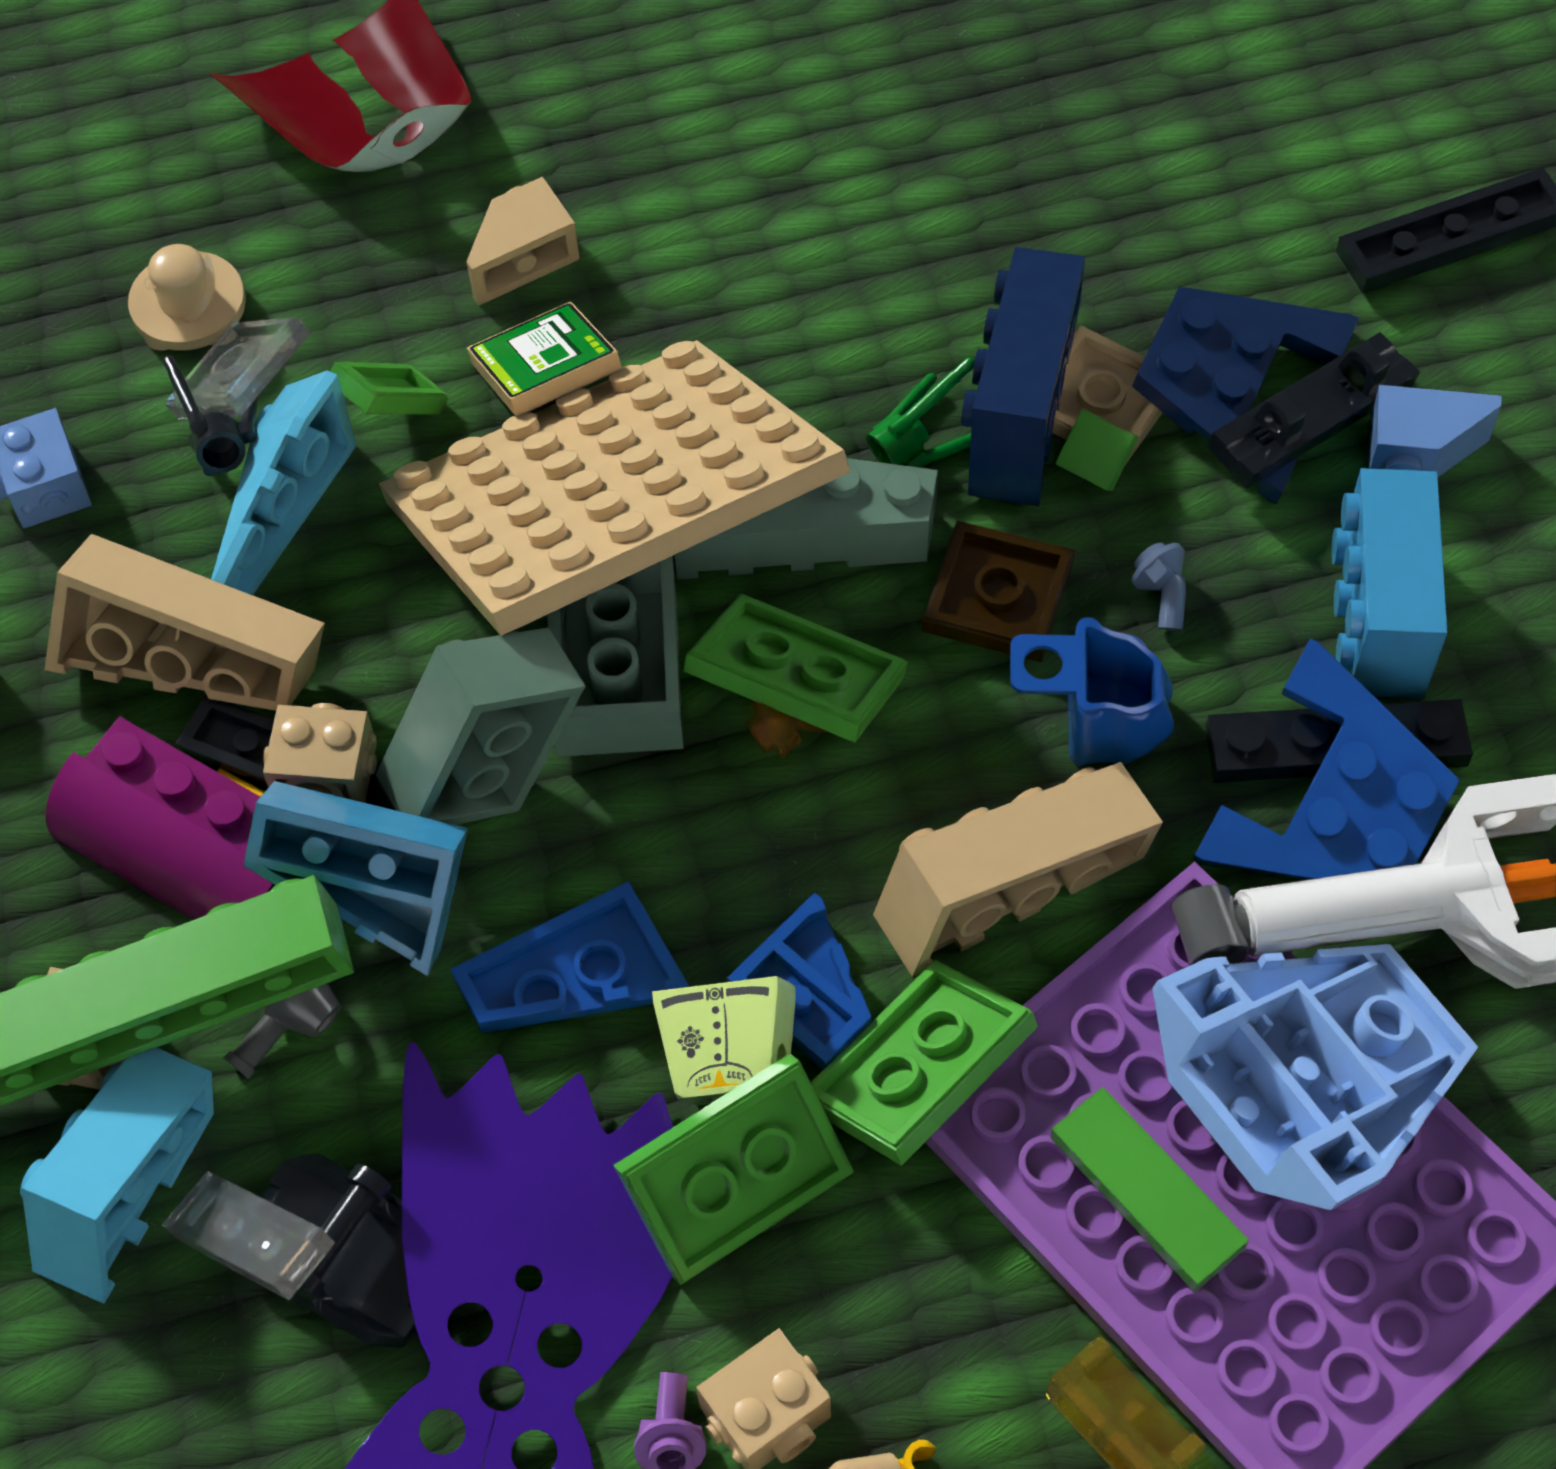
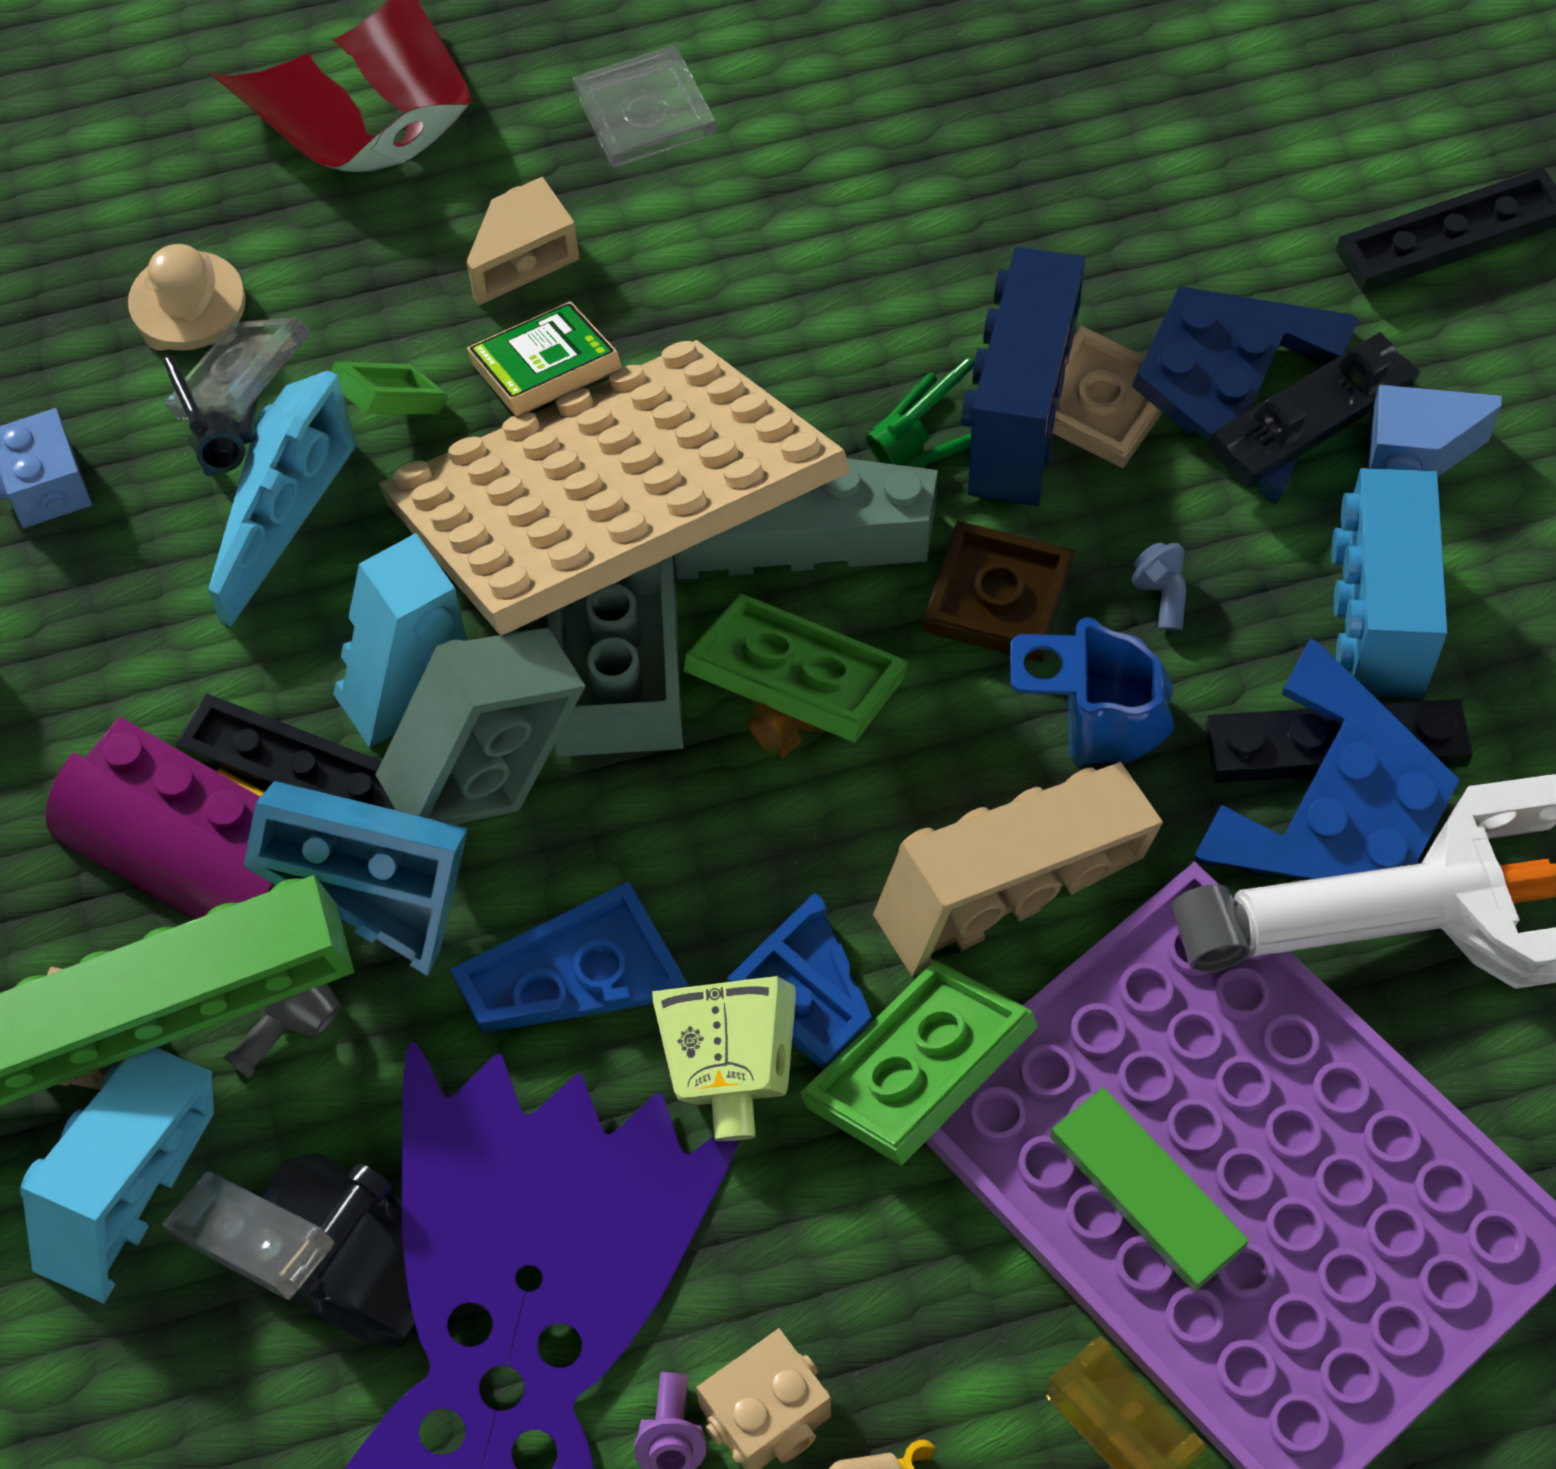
tan wedge [44,534,325,711] -> none
tan head [263,703,377,803] -> none
bright green tile [613,1054,854,1285] -> none
bright green tile [1055,410,1139,491] -> none
light blue wedge [1152,944,1478,1210] -> none
none -> medium azure wedge [334,533,467,749]
none -> clear tile [573,45,716,168]

